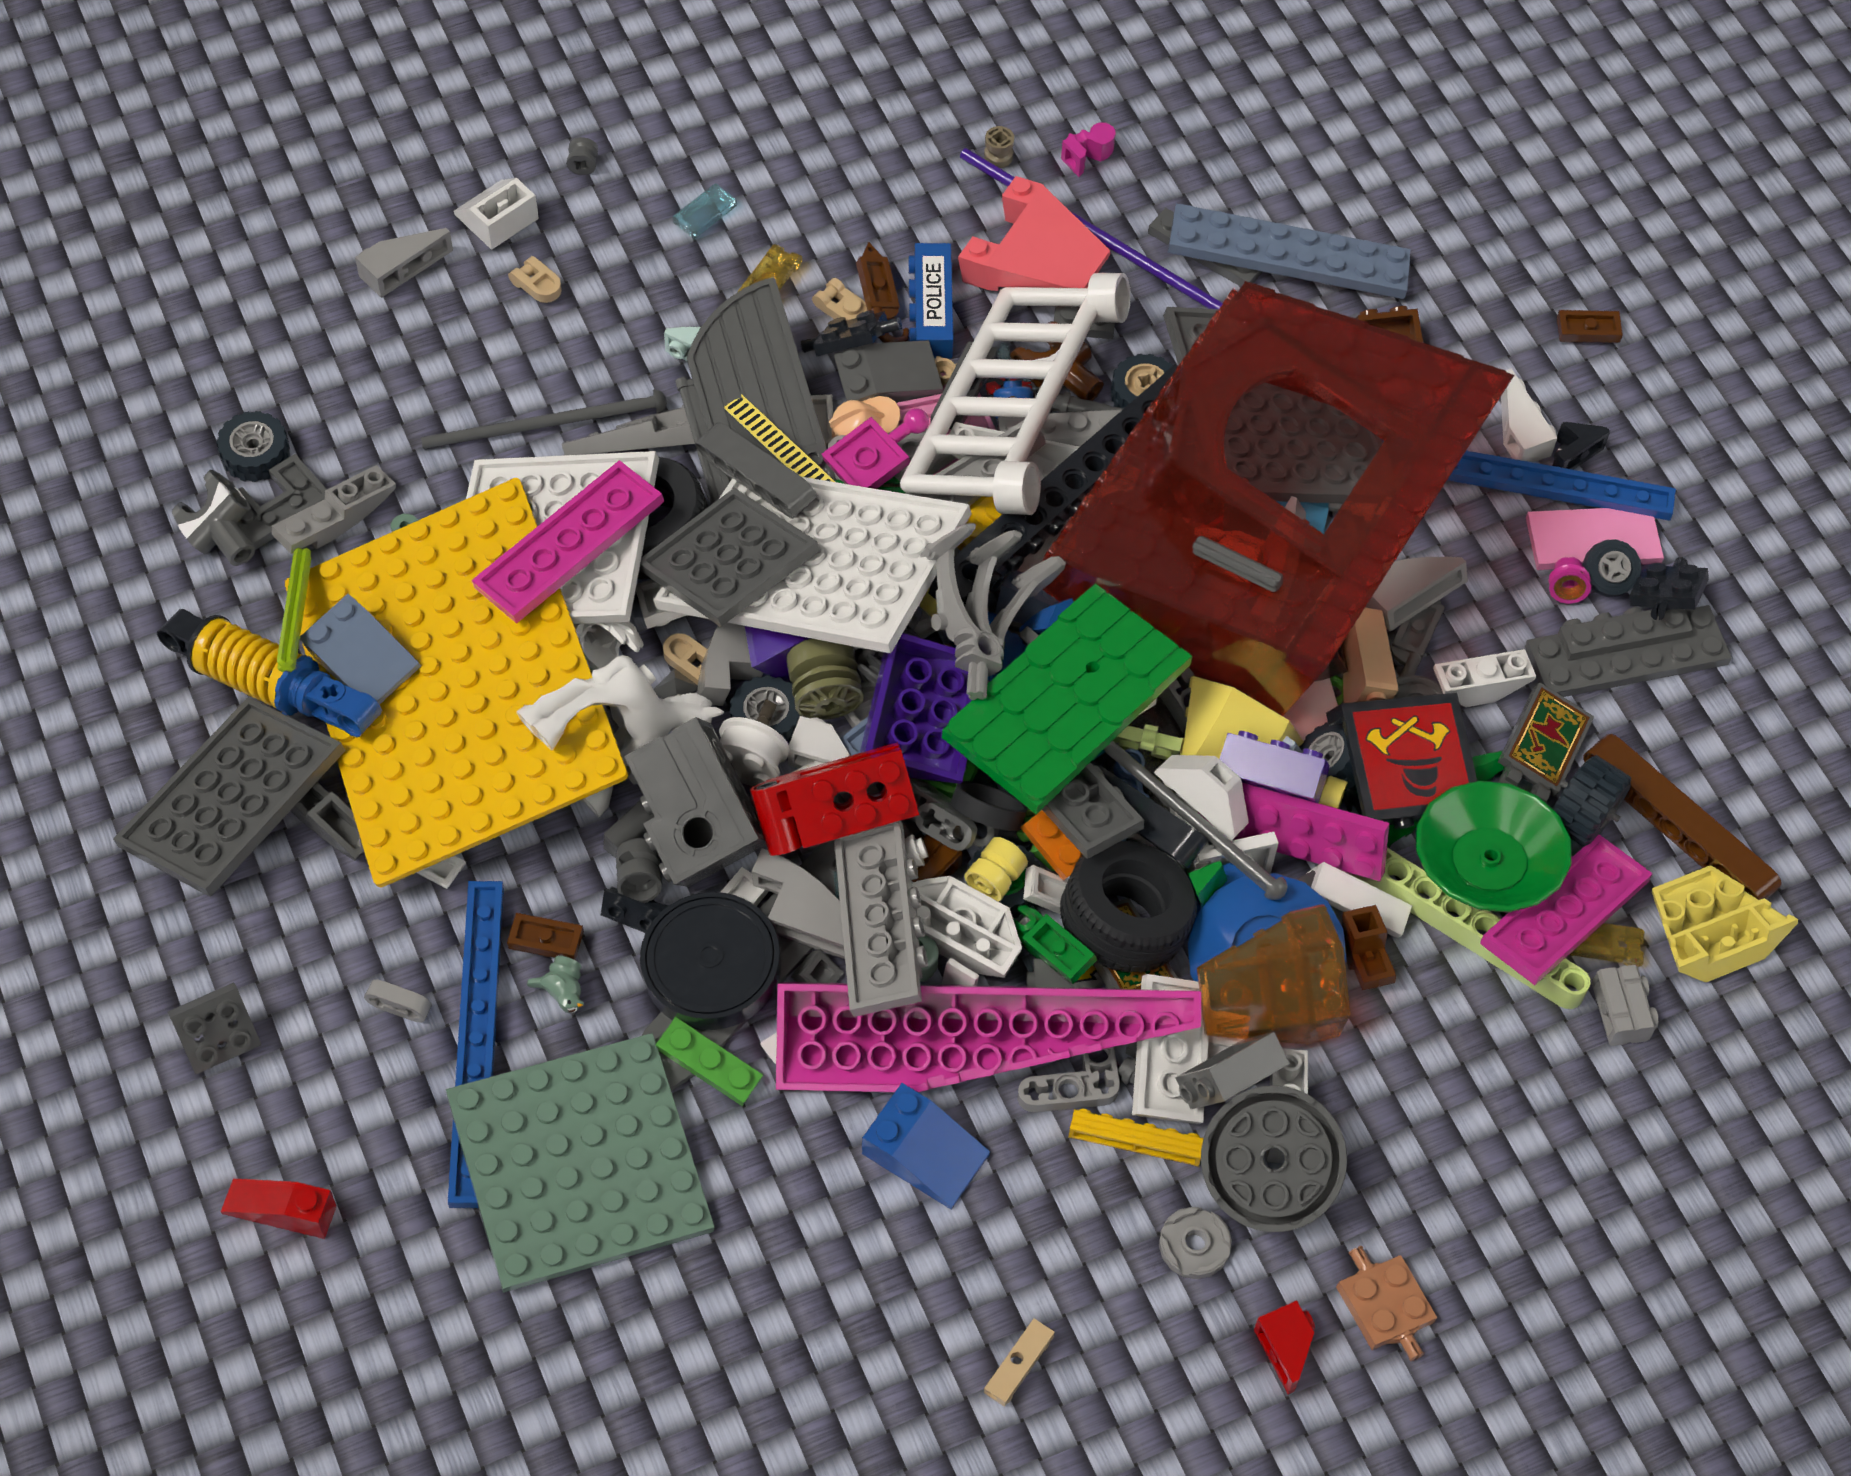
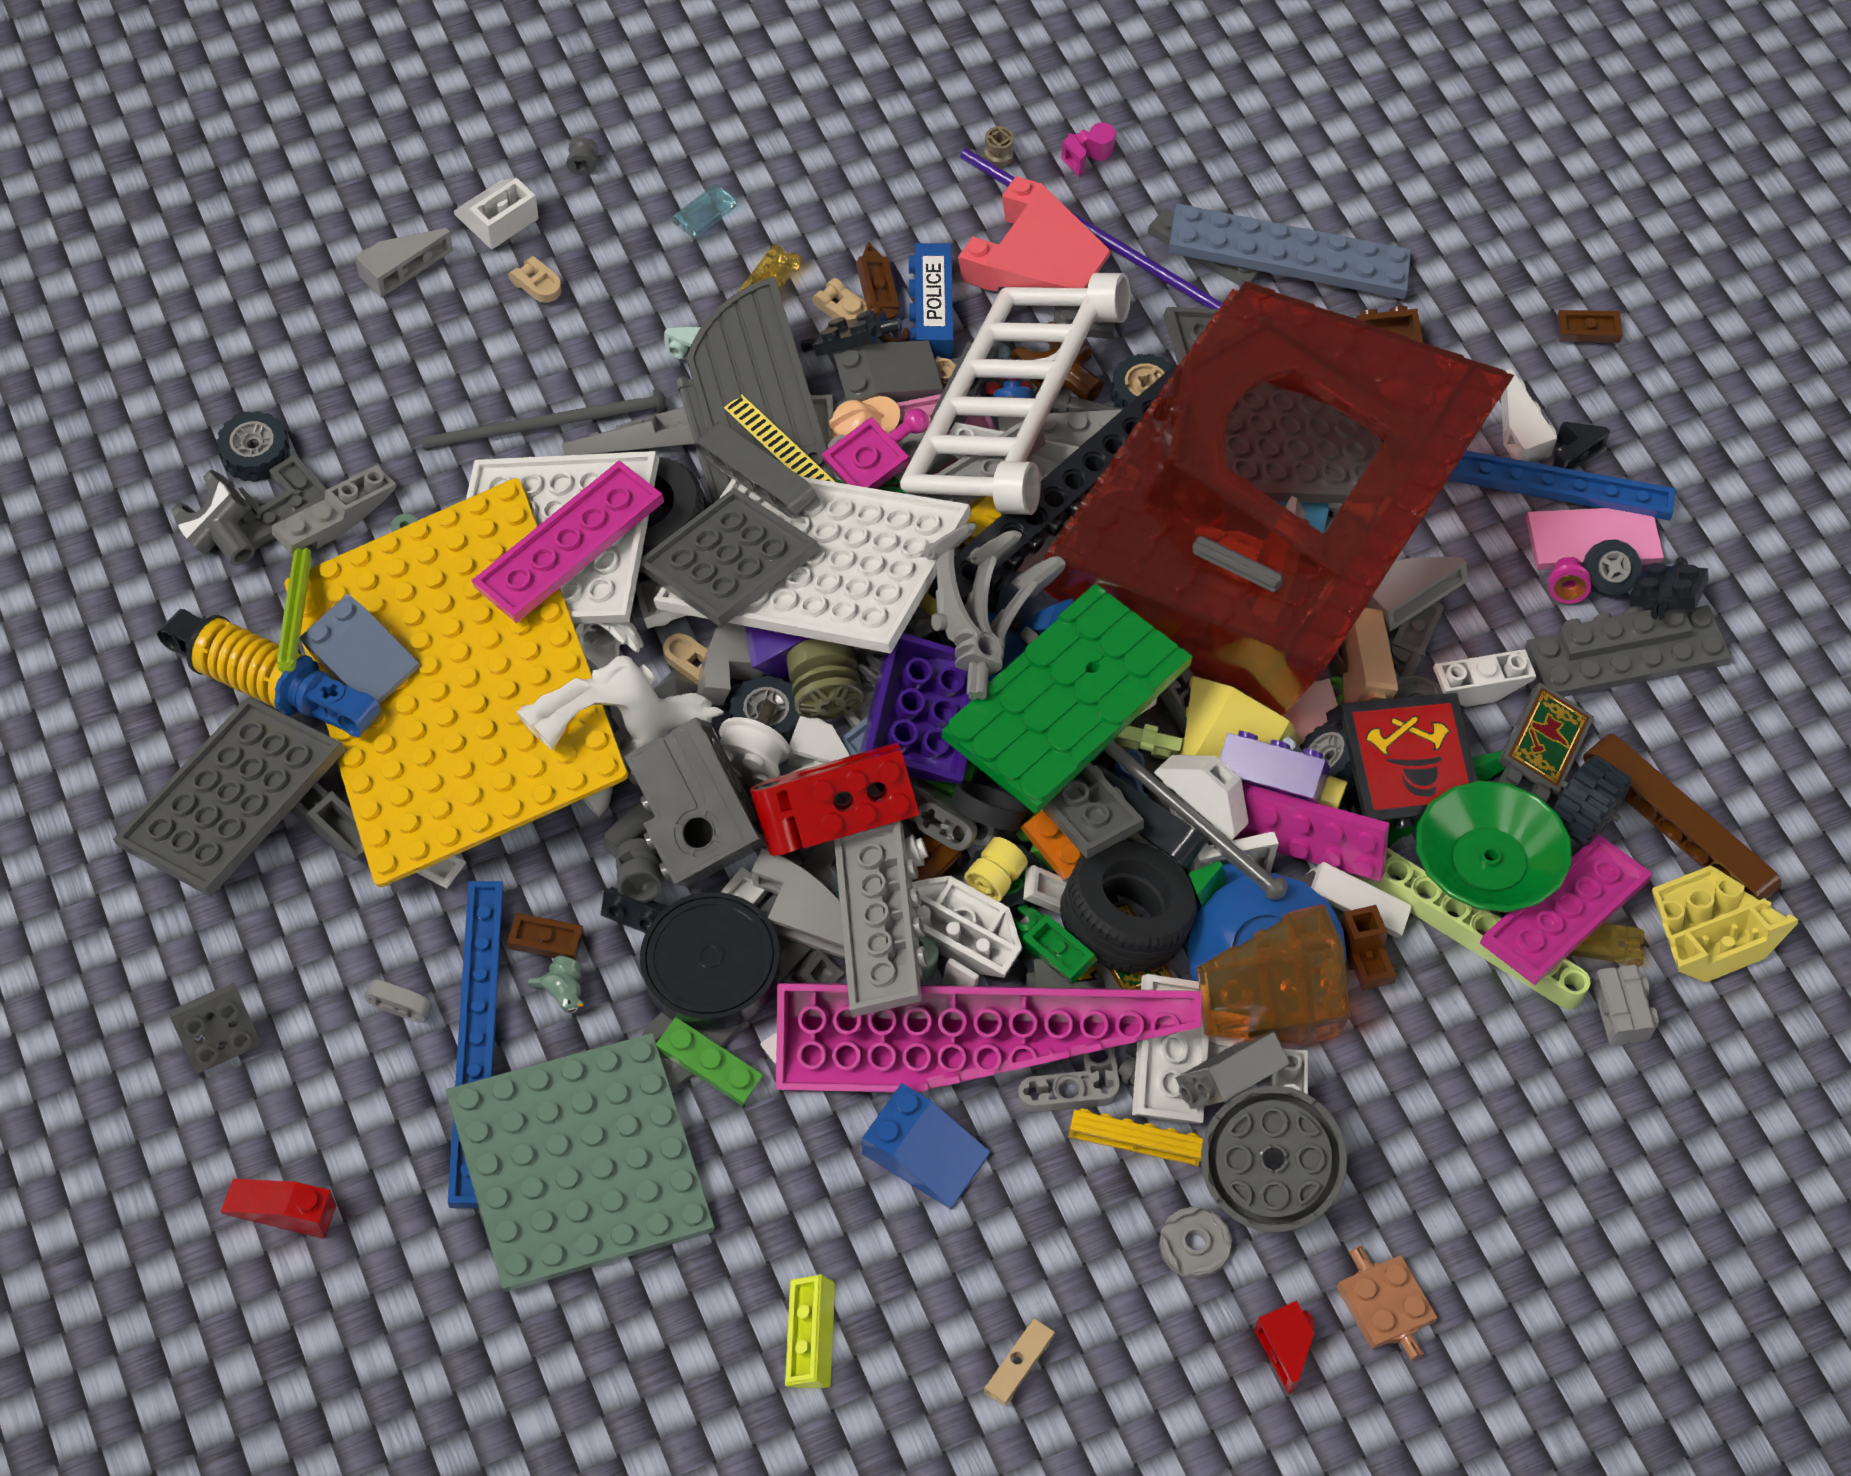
none -> neon yellow slope [785,1274,835,1388]

